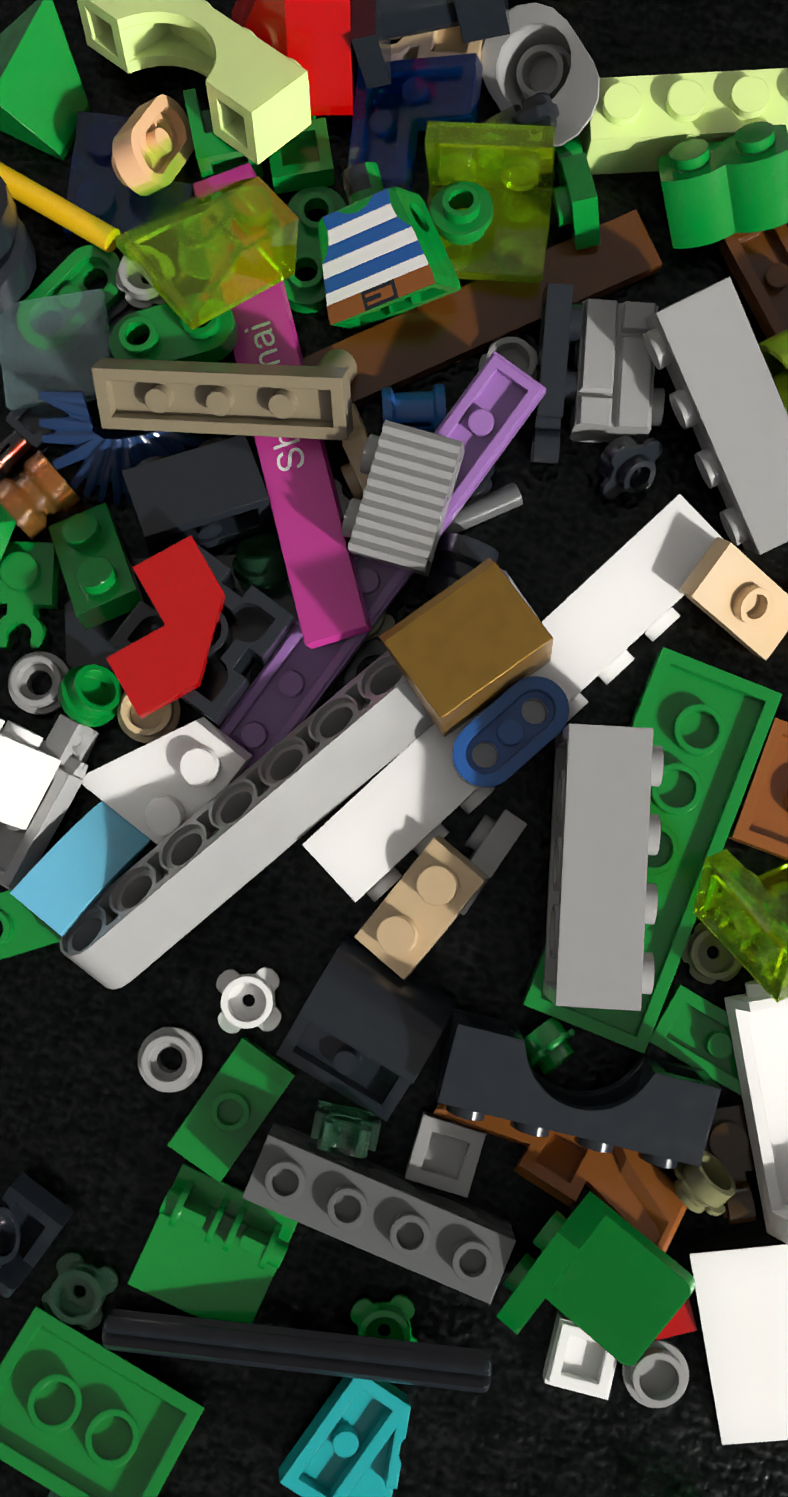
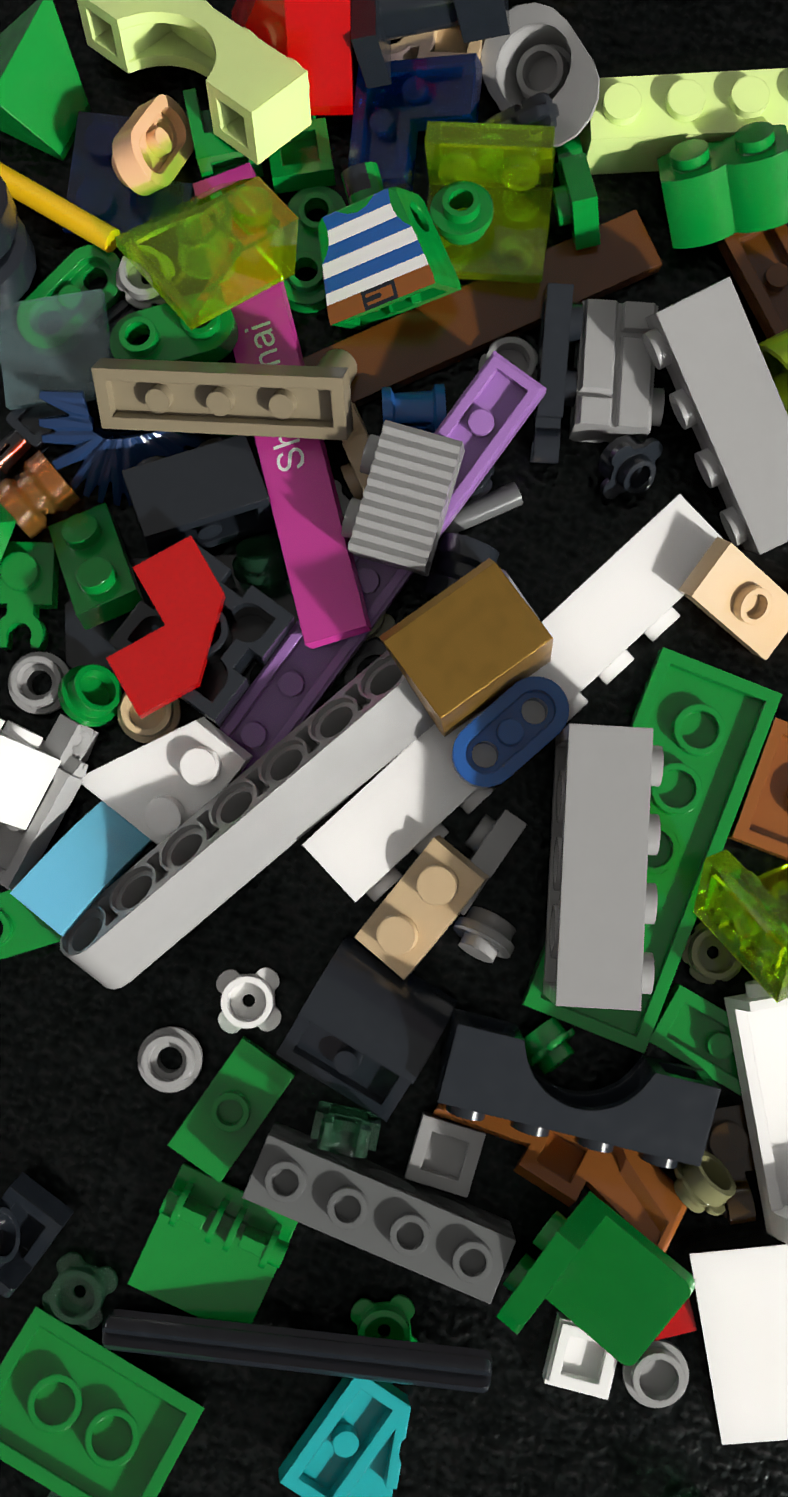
none -> light grey plate [453,906,516,963]

